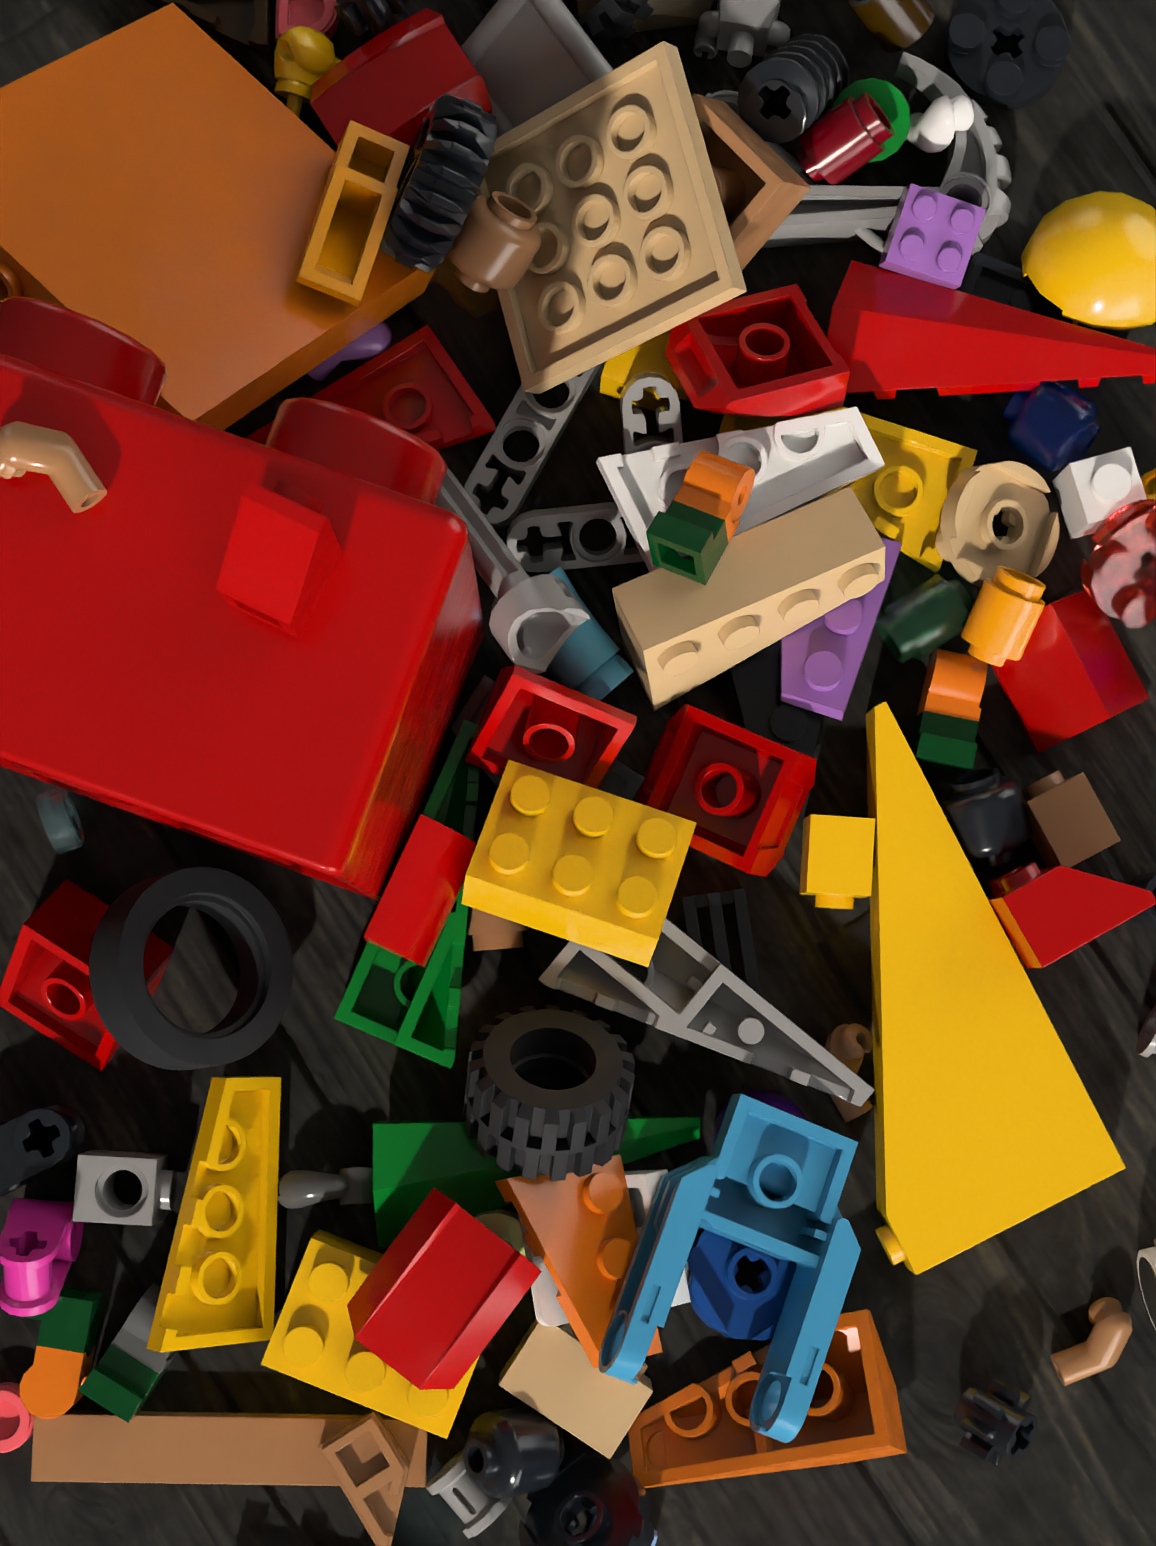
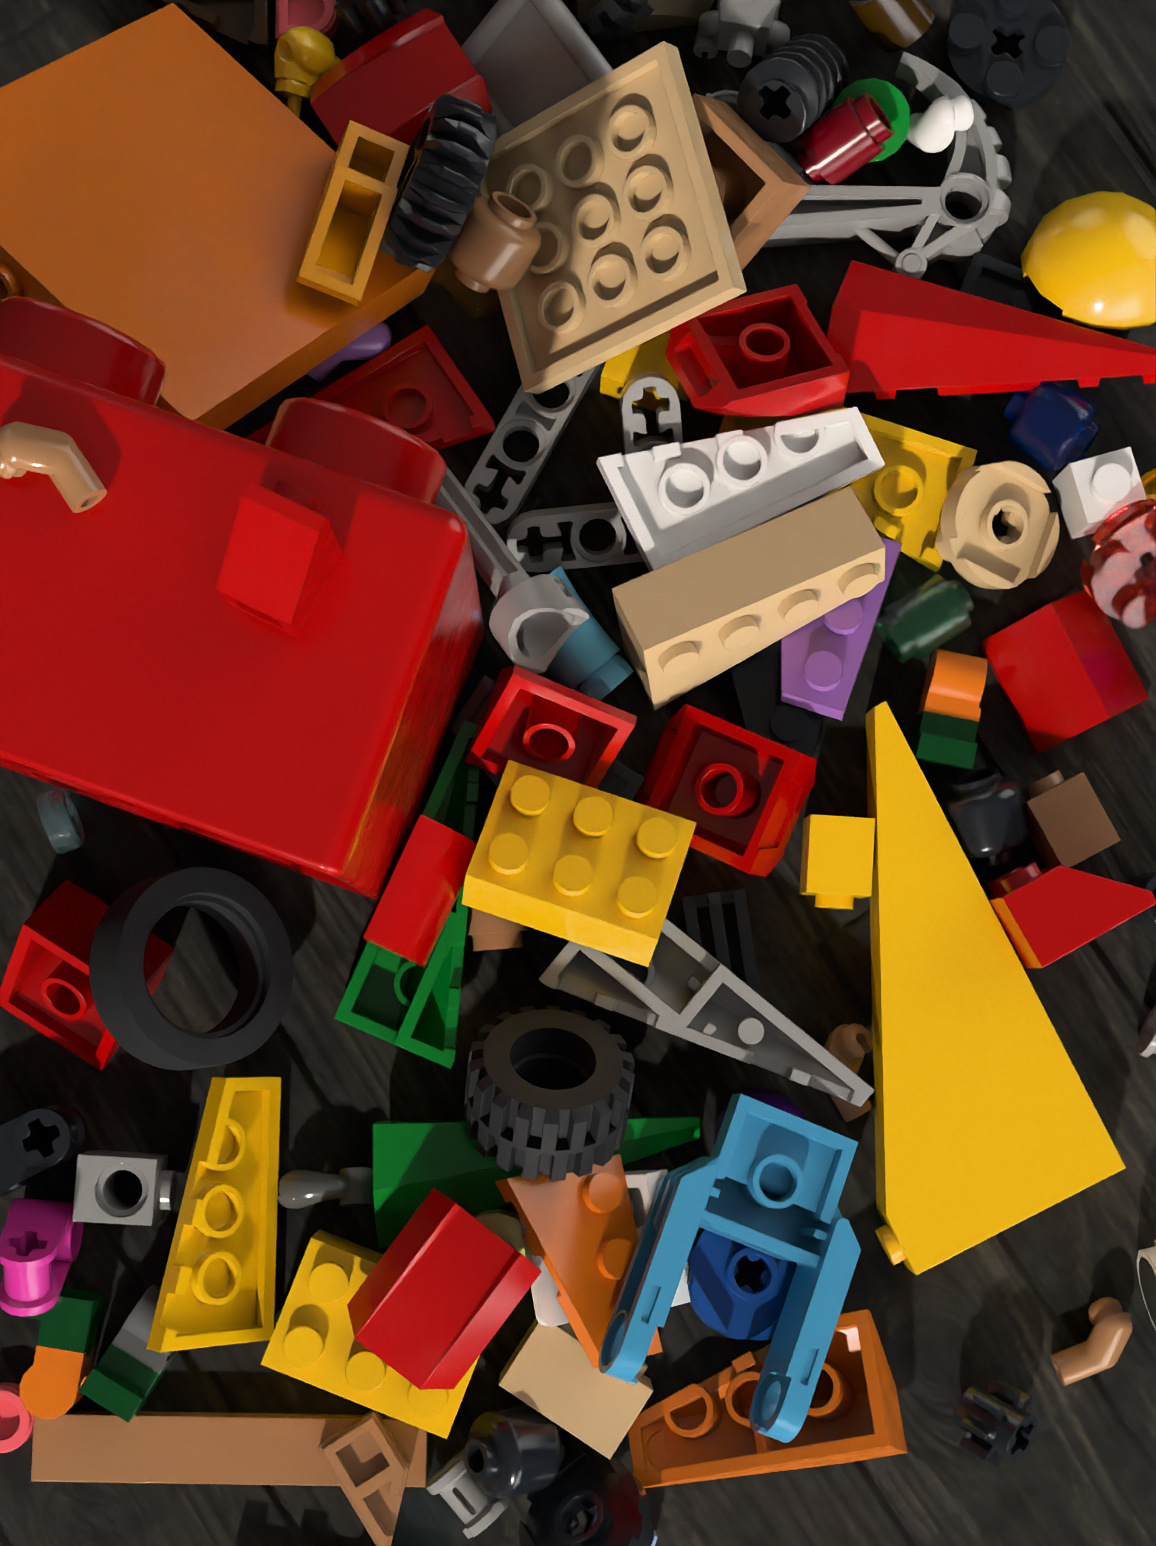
leg [646,451,755,585] -> none
medium lavender piece [878,183,986,290] -> none
light orange brick [961,566,1046,667] -> none

